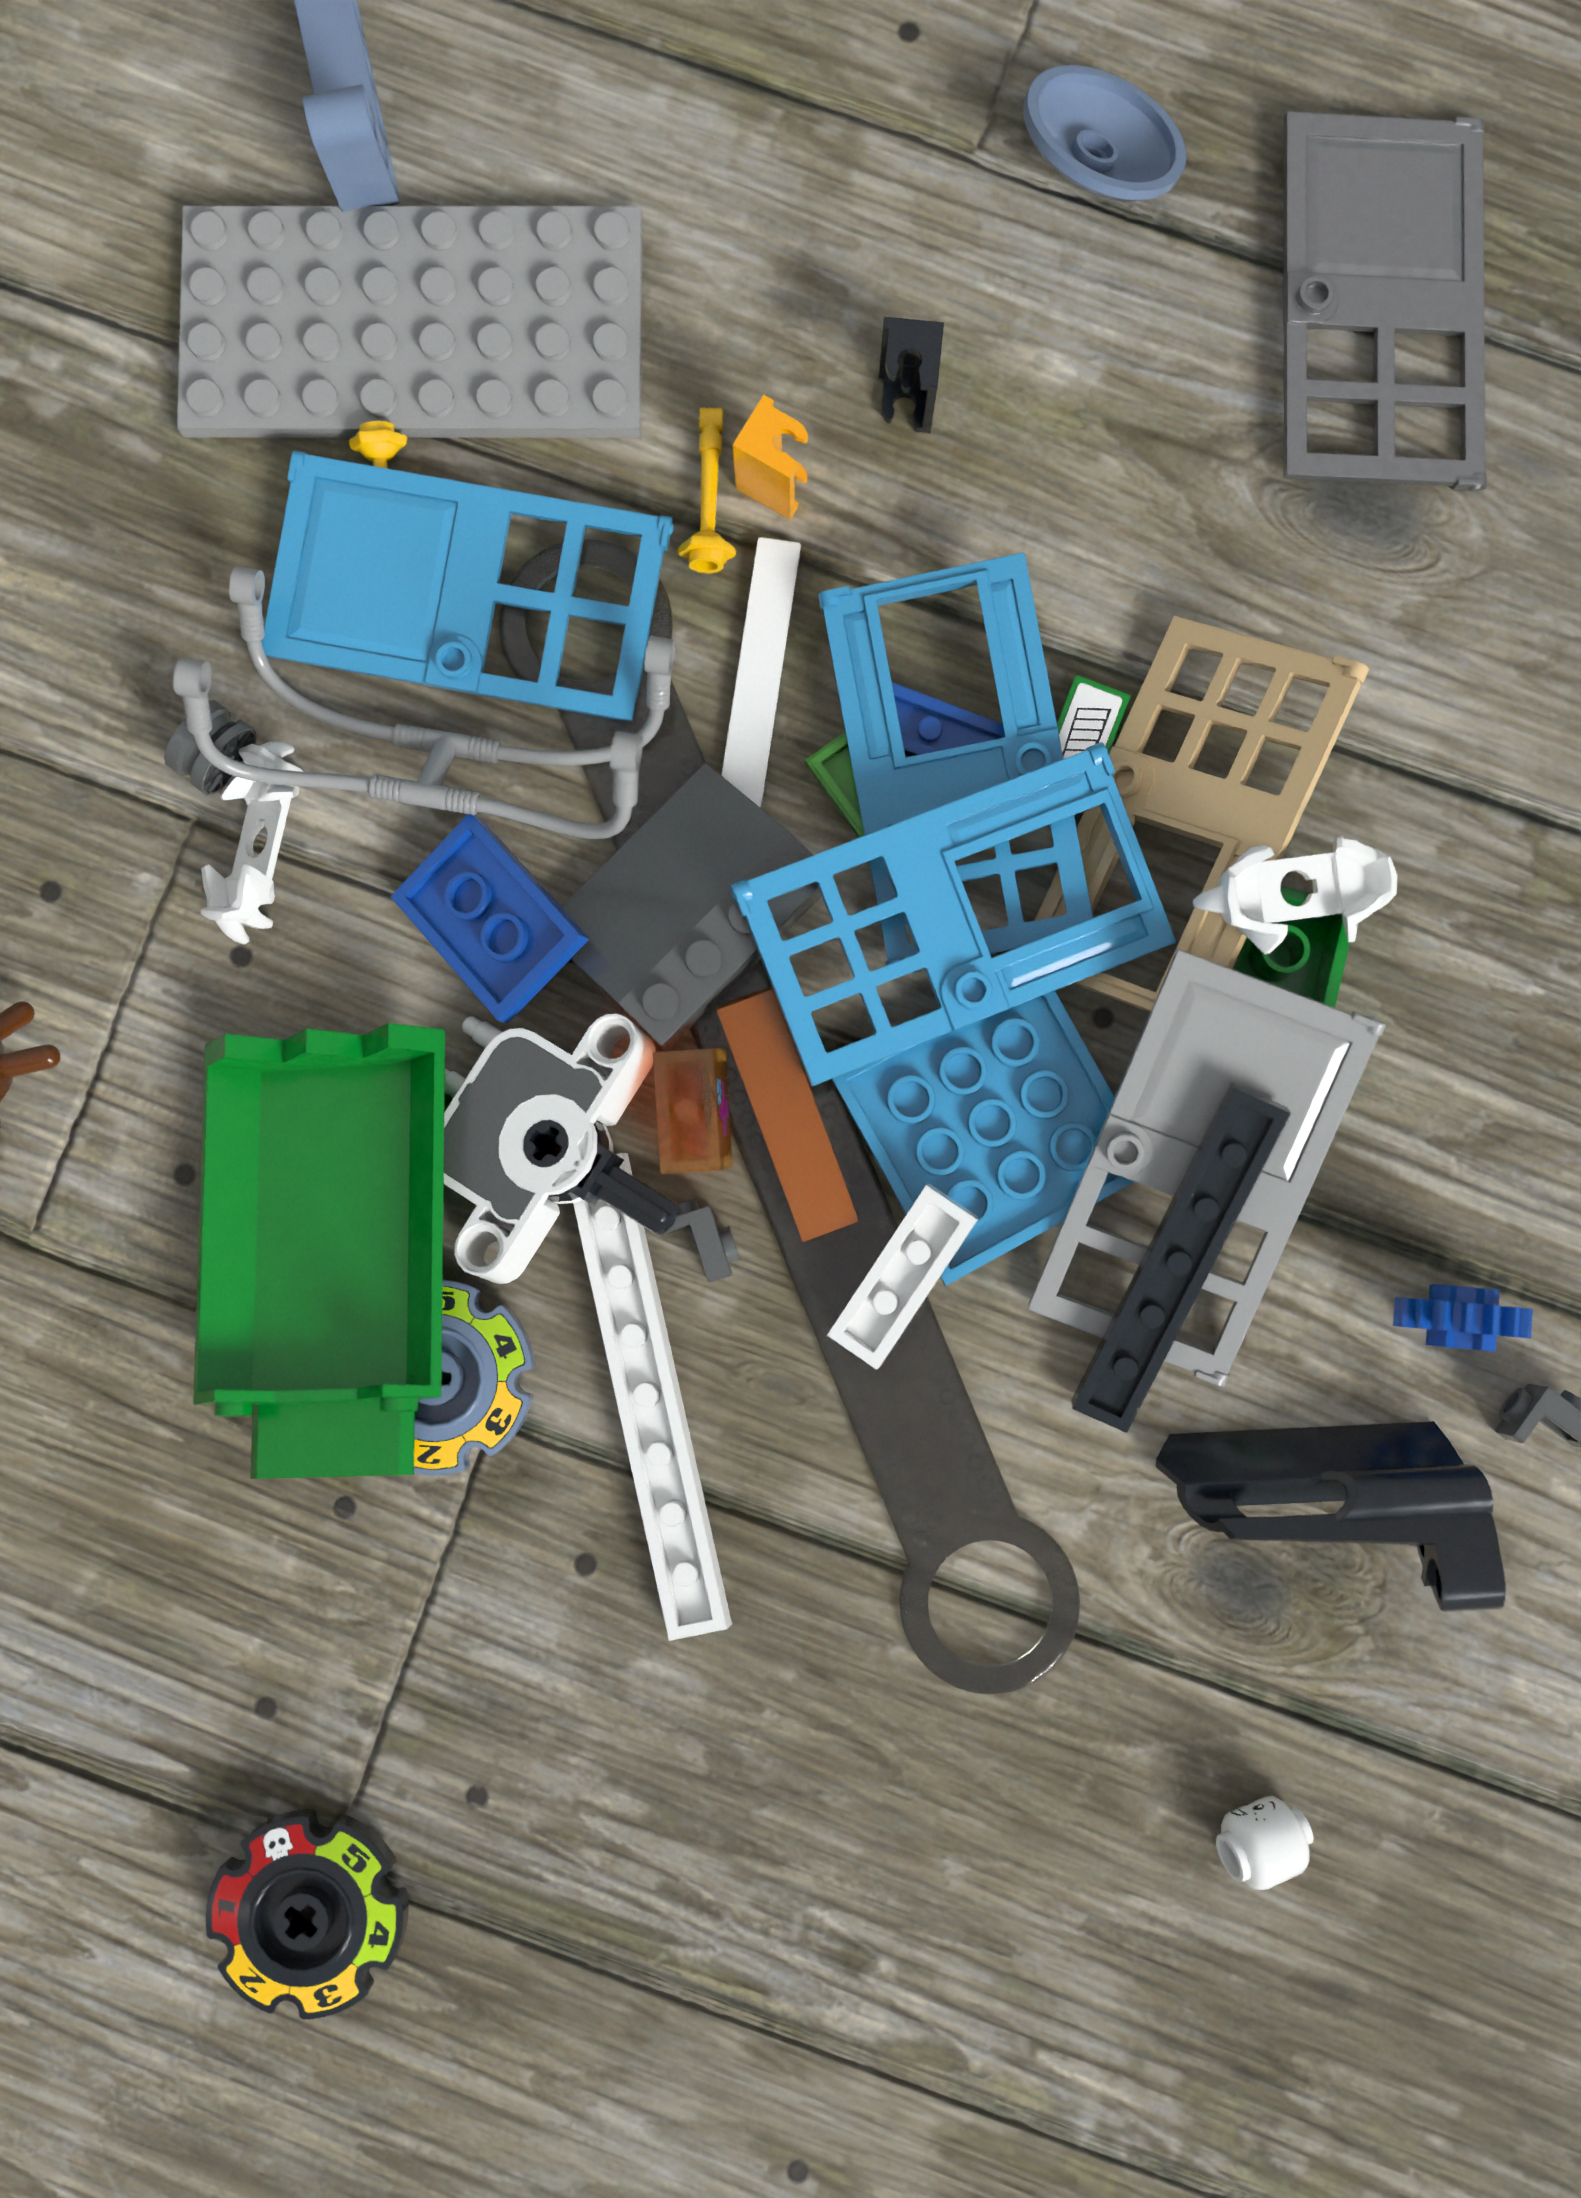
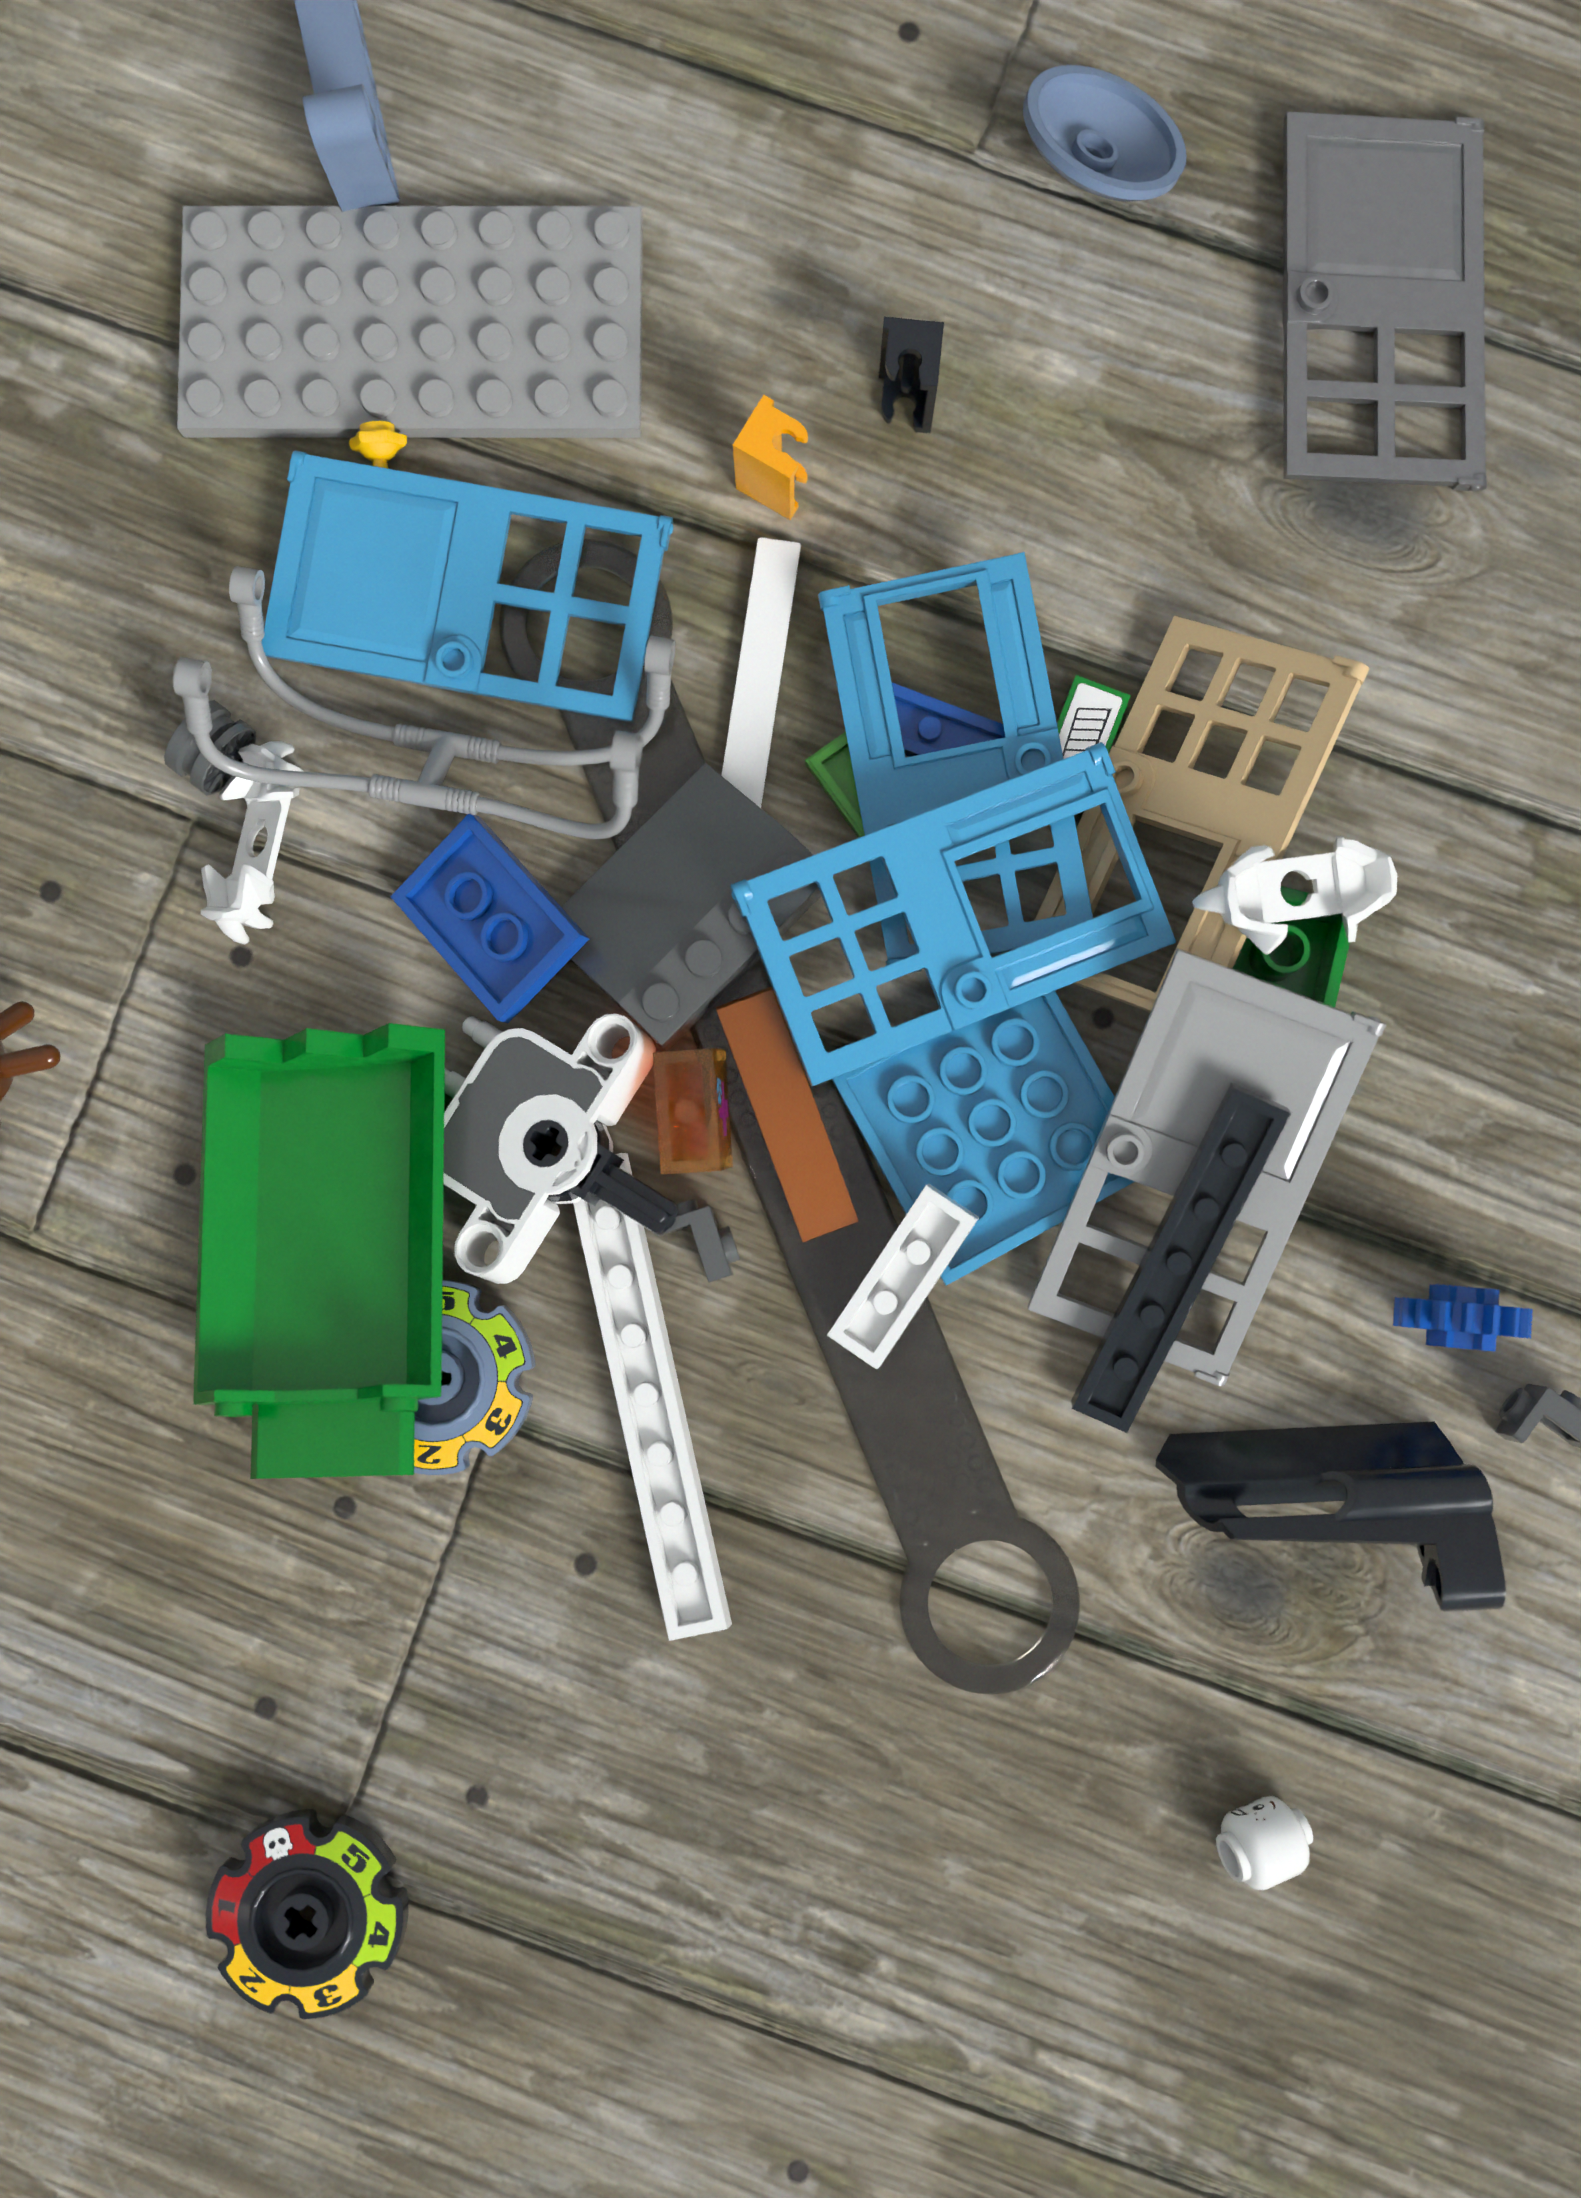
yellow piece [677,408,736,573] -> none

